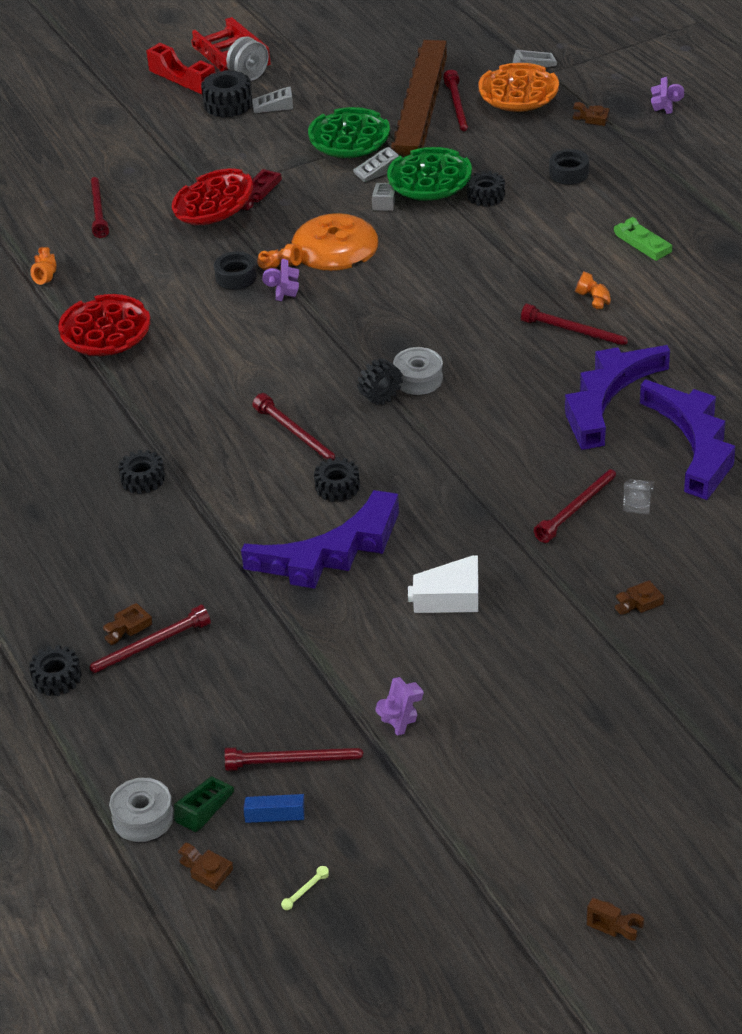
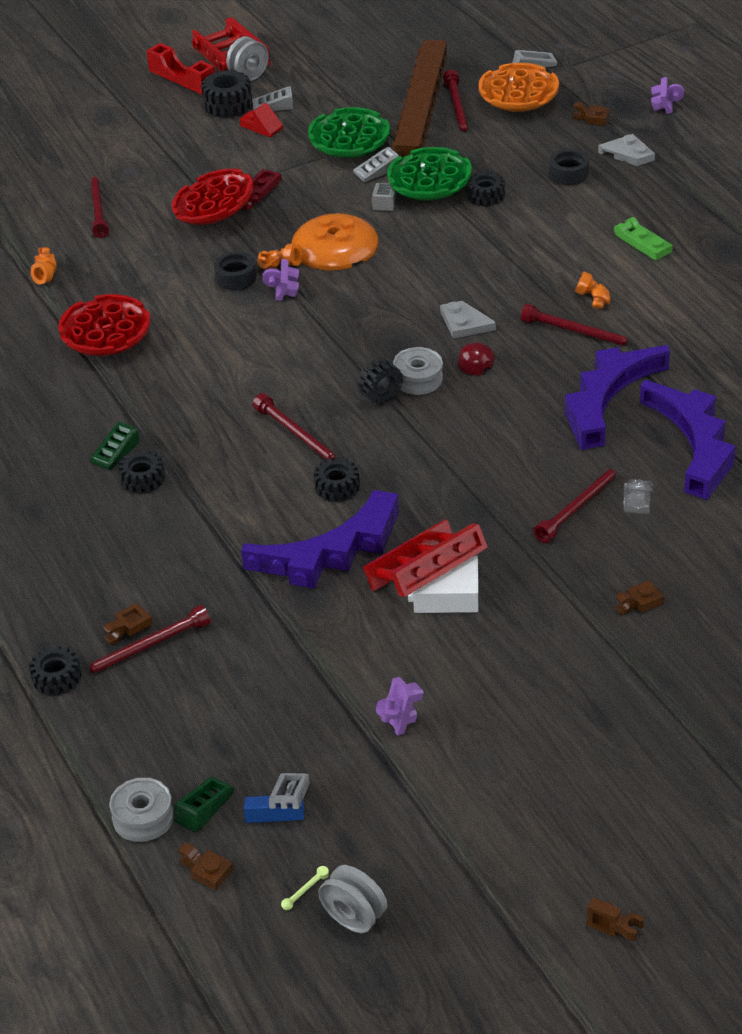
dark red piece [225,747,364,771] -> none
none -> dark green slope [90,421,140,470]
none -> red slope [239,103,283,138]
none -> light grey tile [269,773,310,809]
none -> light grey wheel [318,865,387,933]
none -> red fence [363,519,488,597]
none -> light grey wing [440,301,496,339]
none -> dark red hair [457,342,495,376]
none -> light grey wing [598,134,655,166]

